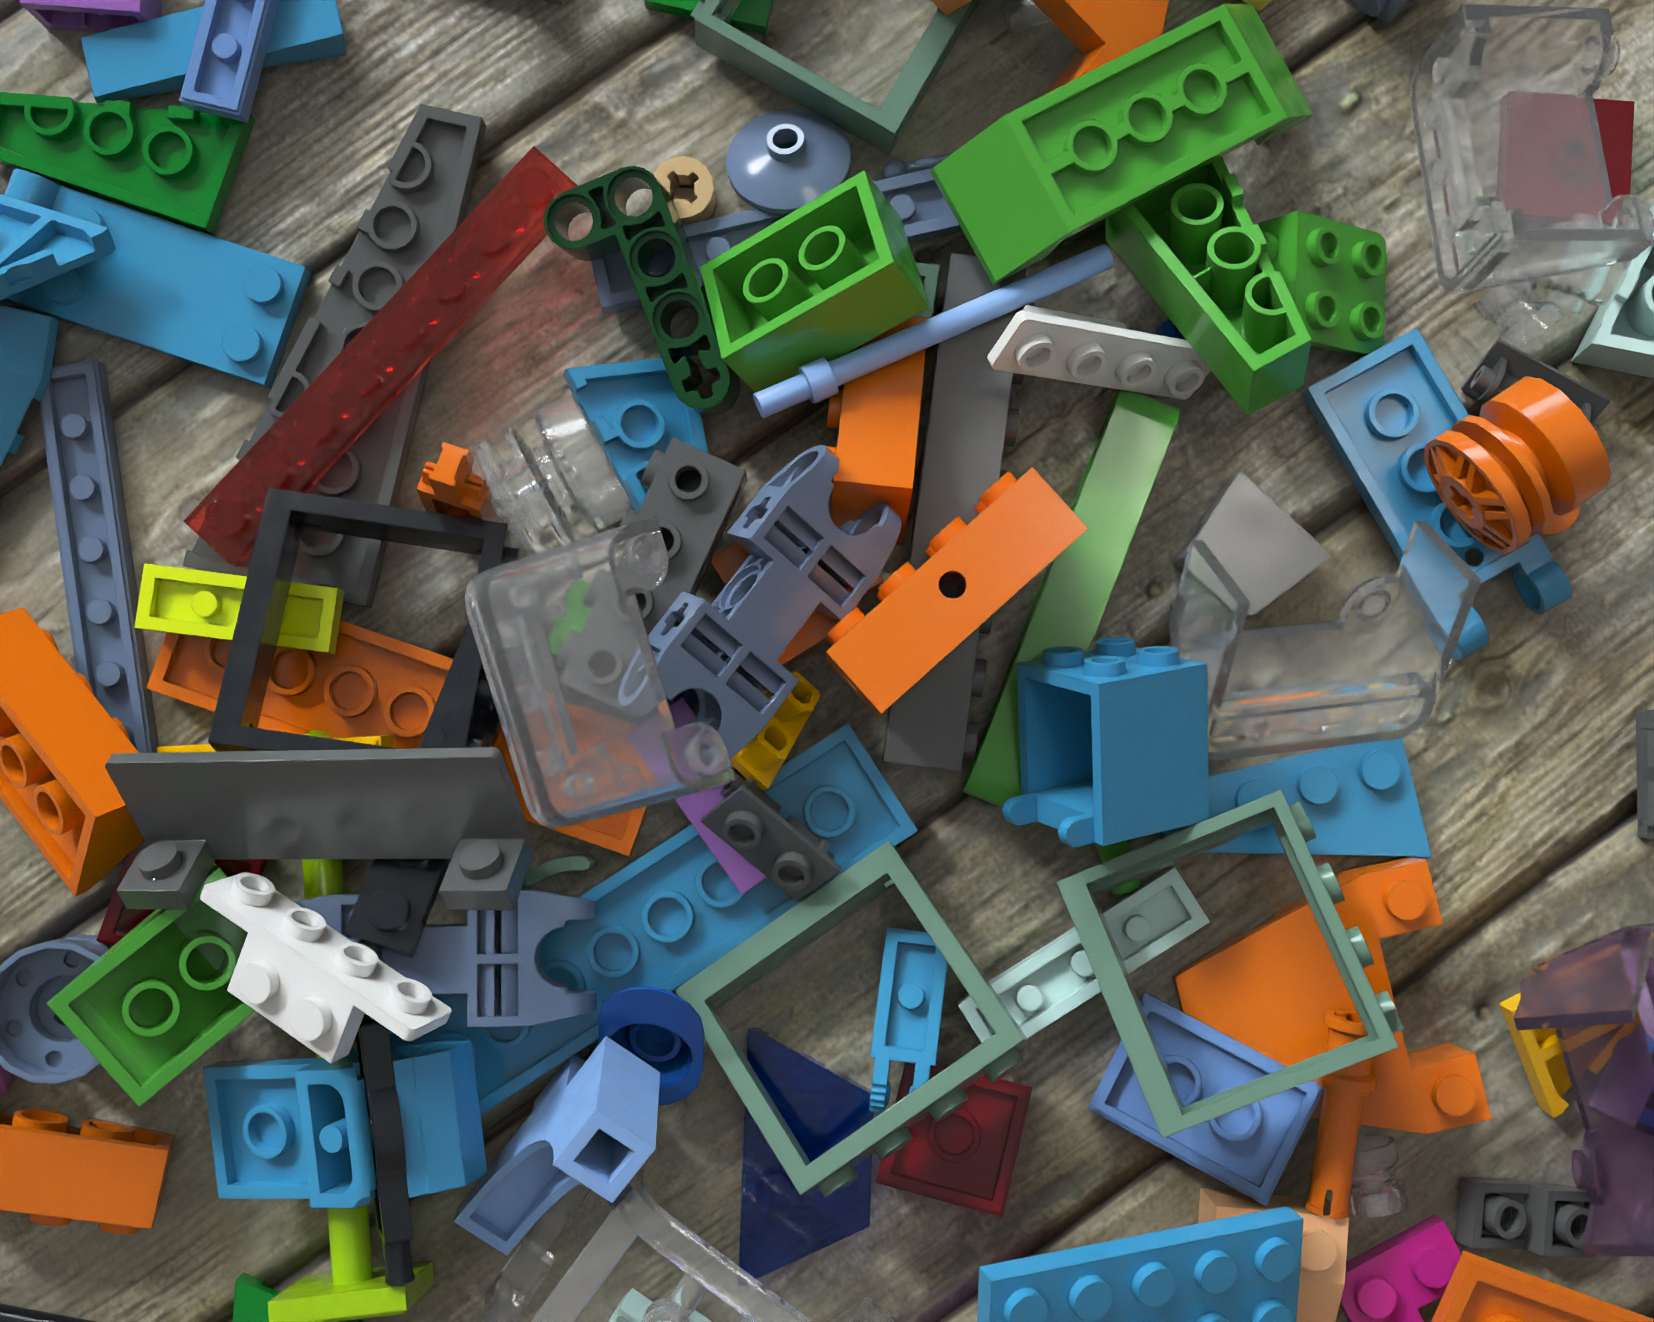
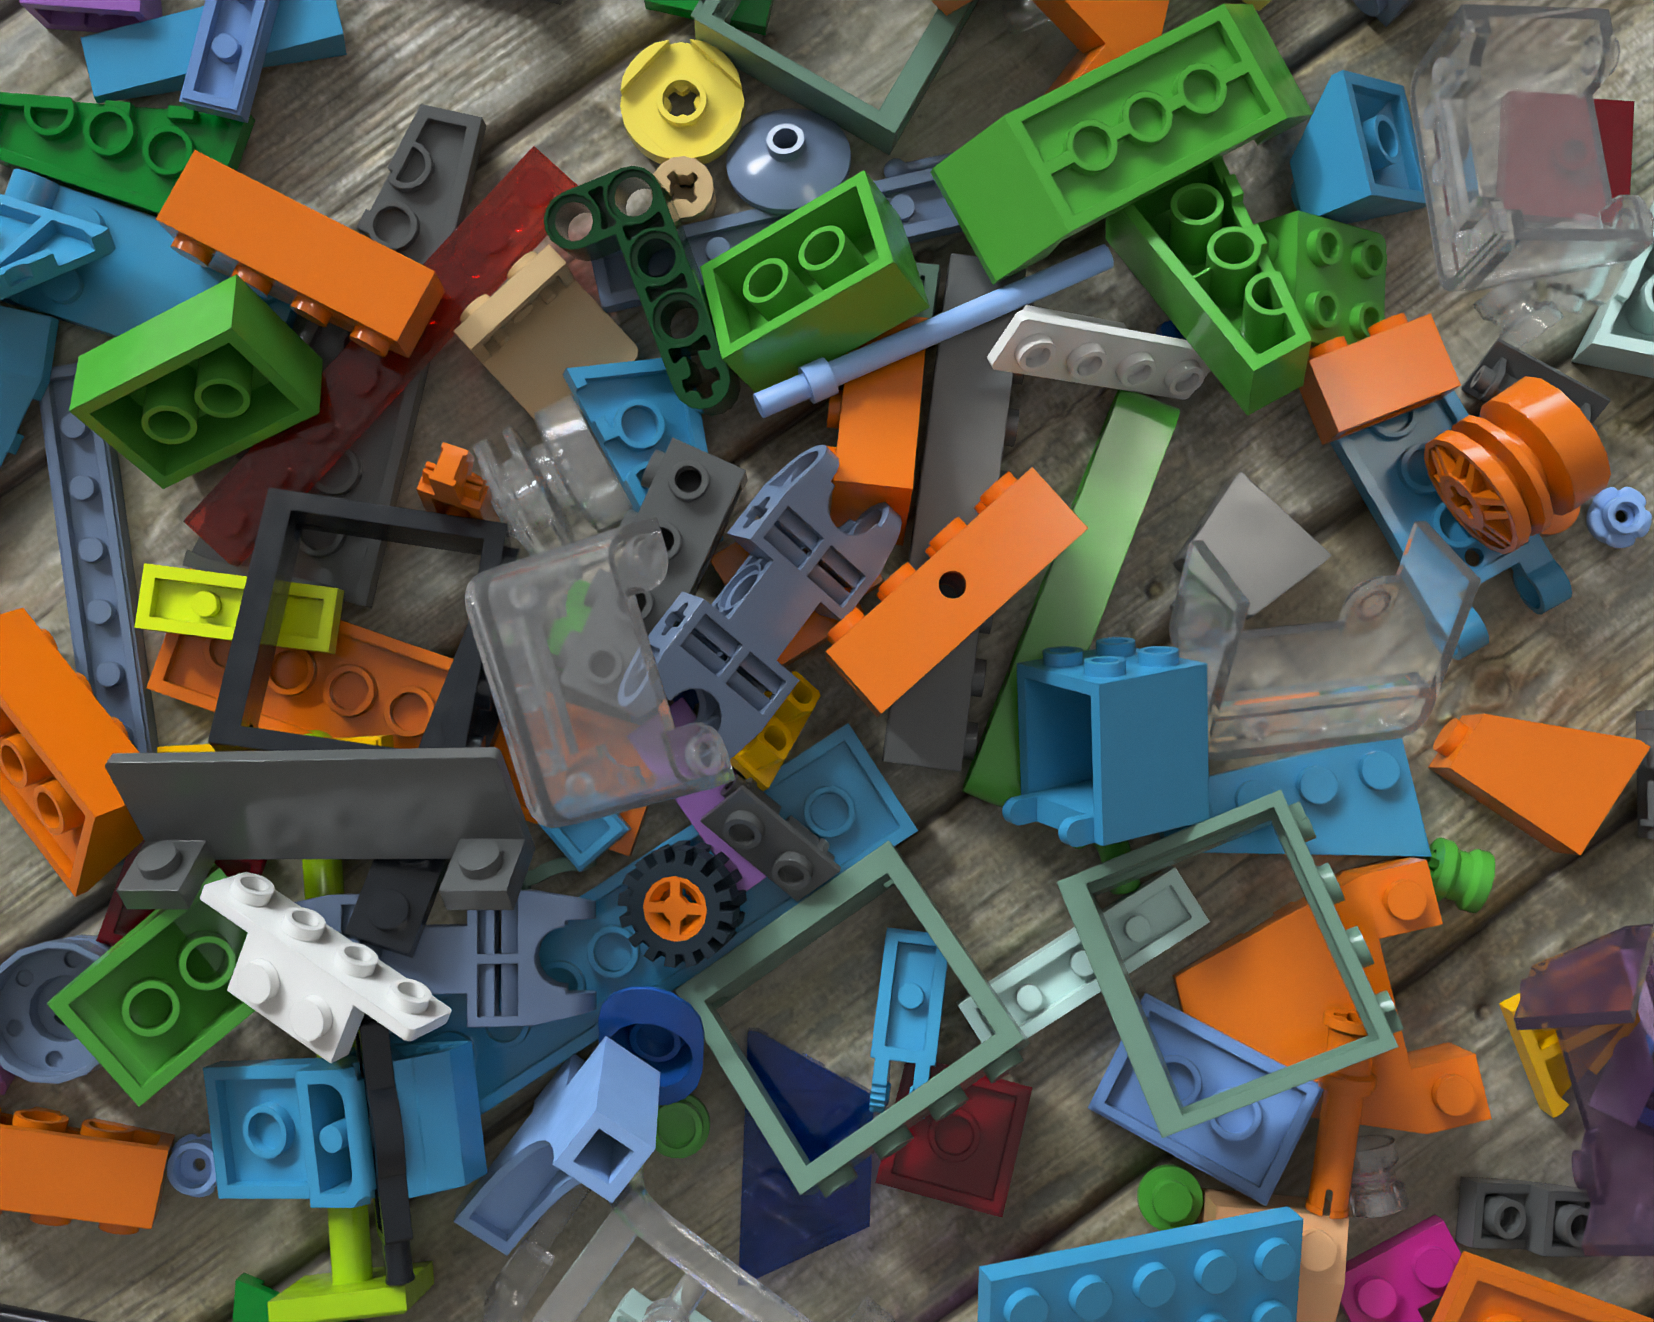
none -> bright green brick [69,274,323,489]
none -> orange wedge [156,150,445,359]
none -> light blue plate [167,1133,217,1198]
none -> tan bracket [453,244,639,434]
none -> dark azure tile [538,780,632,872]
none -> black wheel [618,840,747,968]
none -> light yellow plate [620,39,746,164]
none -> bright green plate [655,1094,710,1158]
none -> bright green plate [1137,1164,1203,1231]
none -> dark azure slope [1289,70,1431,224]
none -> orange brick [1299,313,1461,445]
none -> bright green wheel [1424,837,1496,913]
none -> orange slope [1428,714,1651,855]
none -> light blue plate [1586,487,1652,548]

